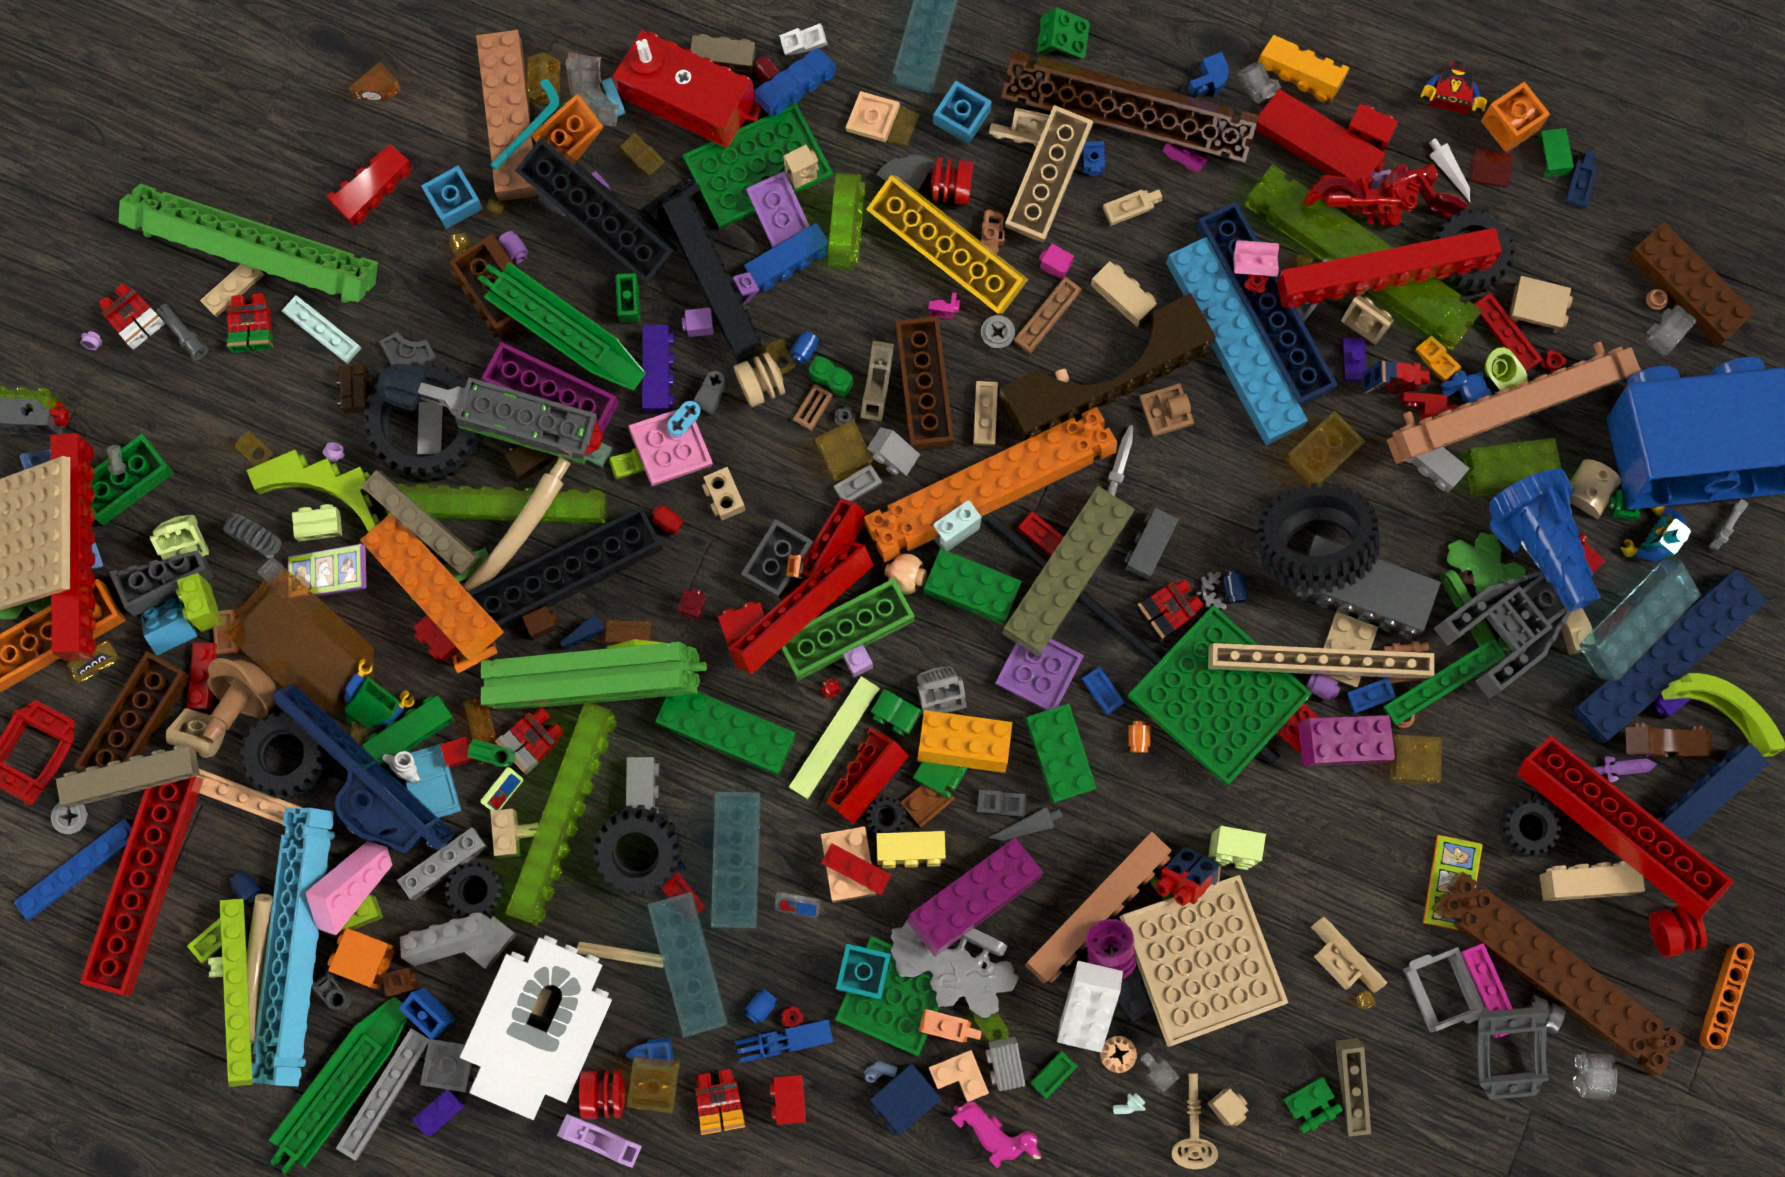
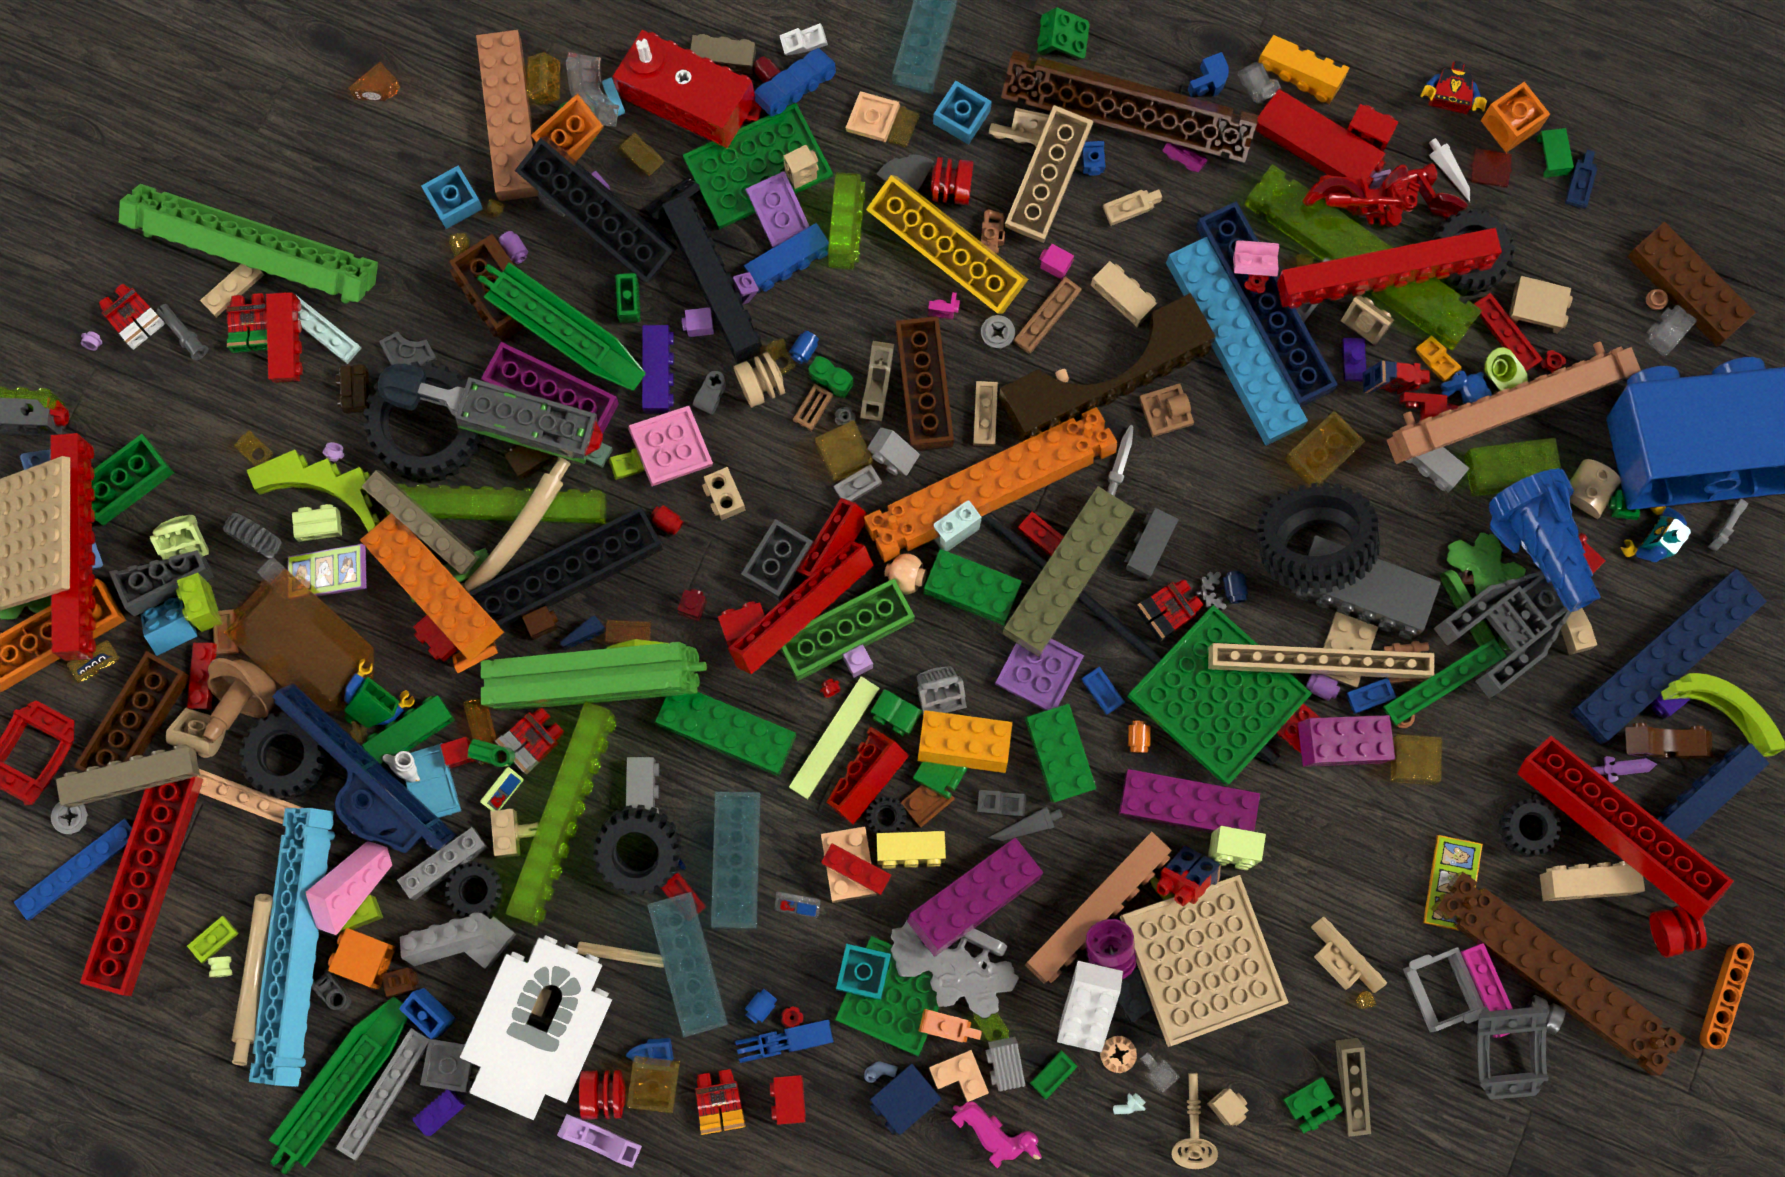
clear pin [106,445,126,475] -> none
lime brick [220,899,253,1087] -> none
dark blue brick [229,871,262,905] -> none
red wedge [327,144,412,227] -> none
white sticker [417,402,442,454] -> none
teal piece [490,79,559,170] -> none
medium azure beam [667,401,700,438] -> none
orange slope [786,554,805,578] -> none
clear brick [1573,1052,1617,1101] -> none
clear light blue brick [1579,559,1701,681] -> none
none -> red brick [266,292,303,383]
none -> magenta brick [1118,769,1260,833]

